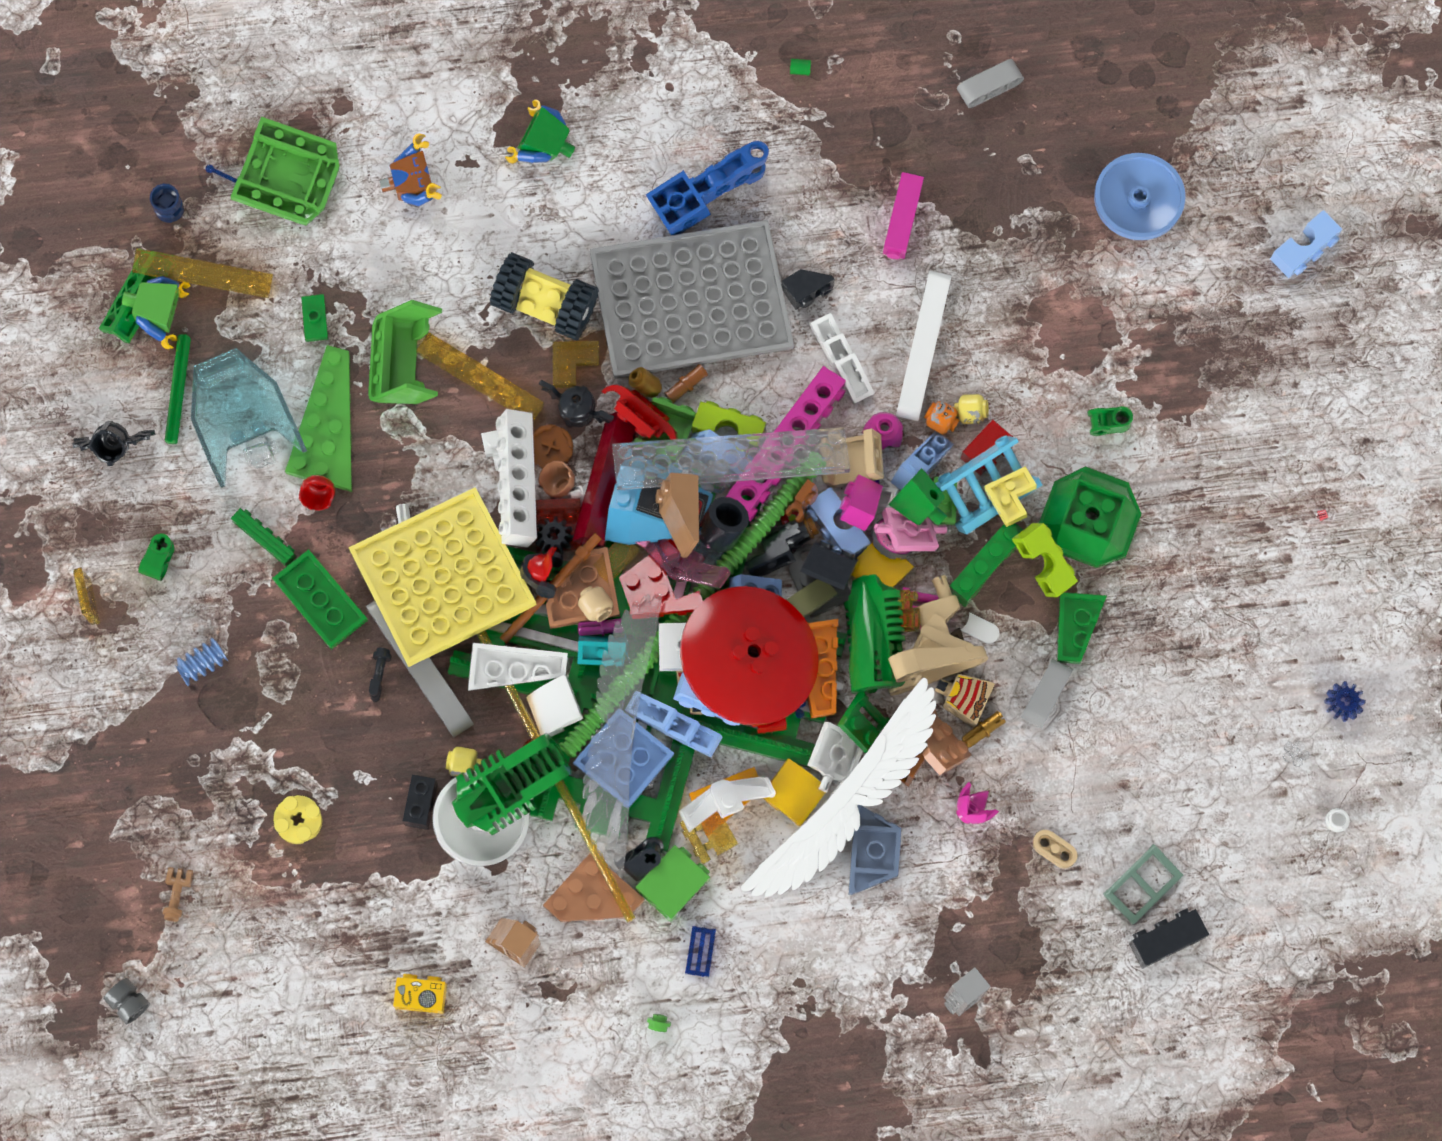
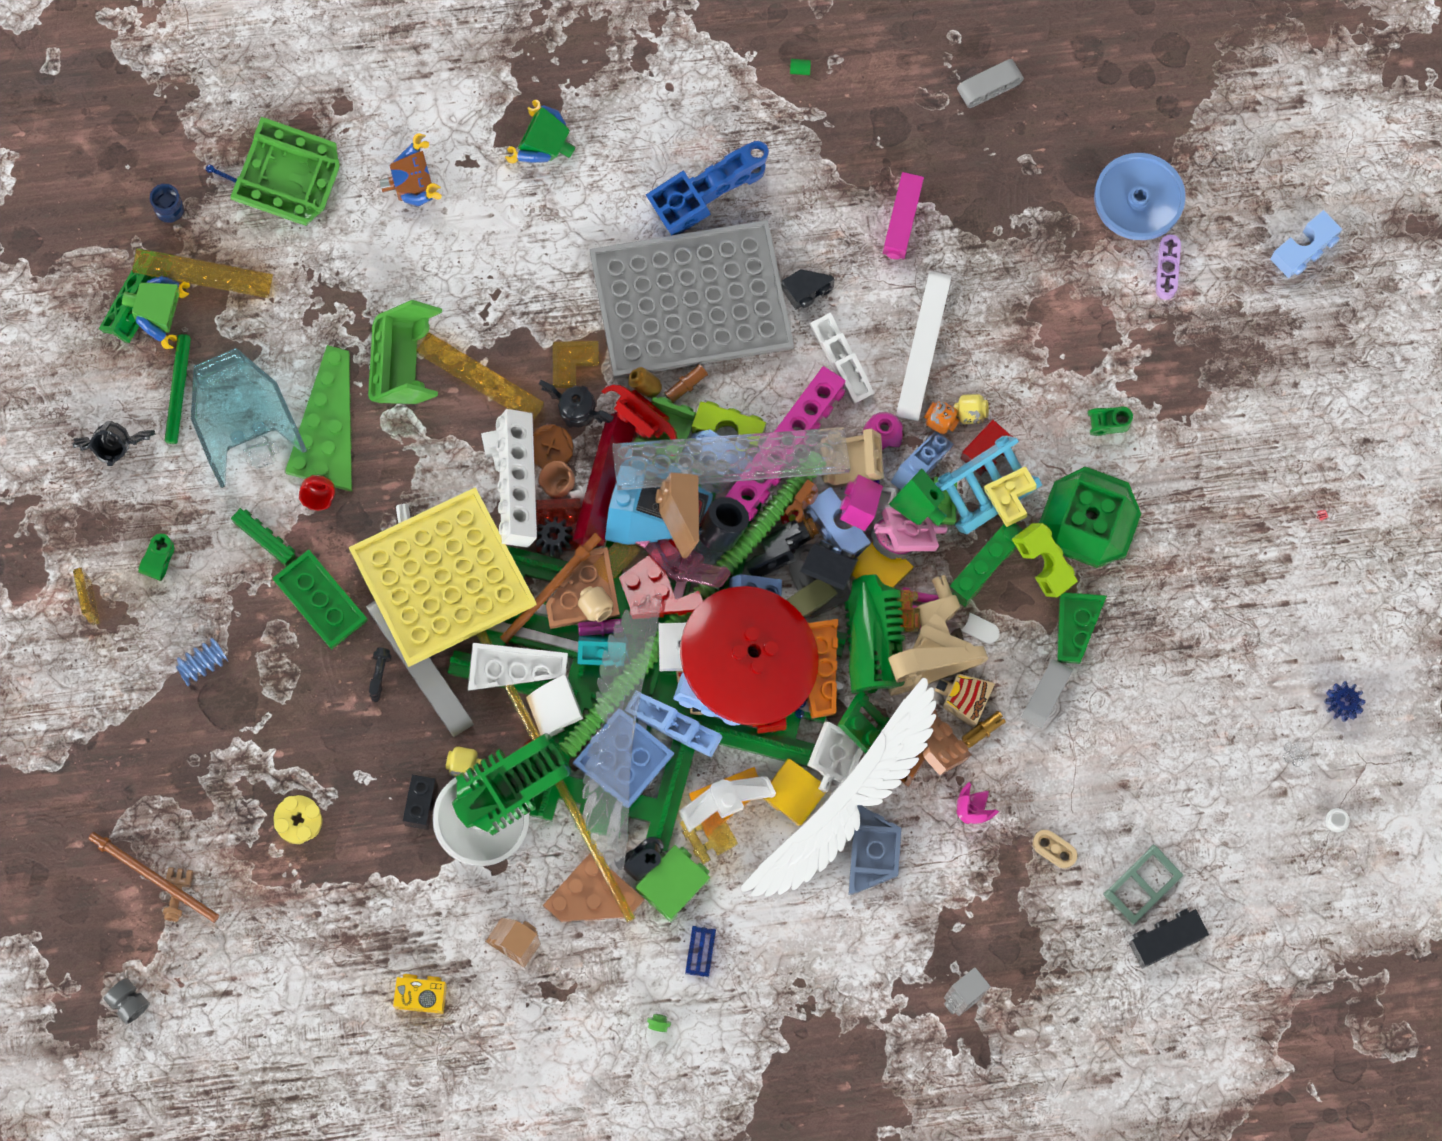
green plate [301,294,329,342] -> none
black plate [490,252,599,341] -> none
cap [520,547,564,599] -> none
none -> dark orange bar [88,832,220,923]
none -> lavender beam [1156,234,1181,300]

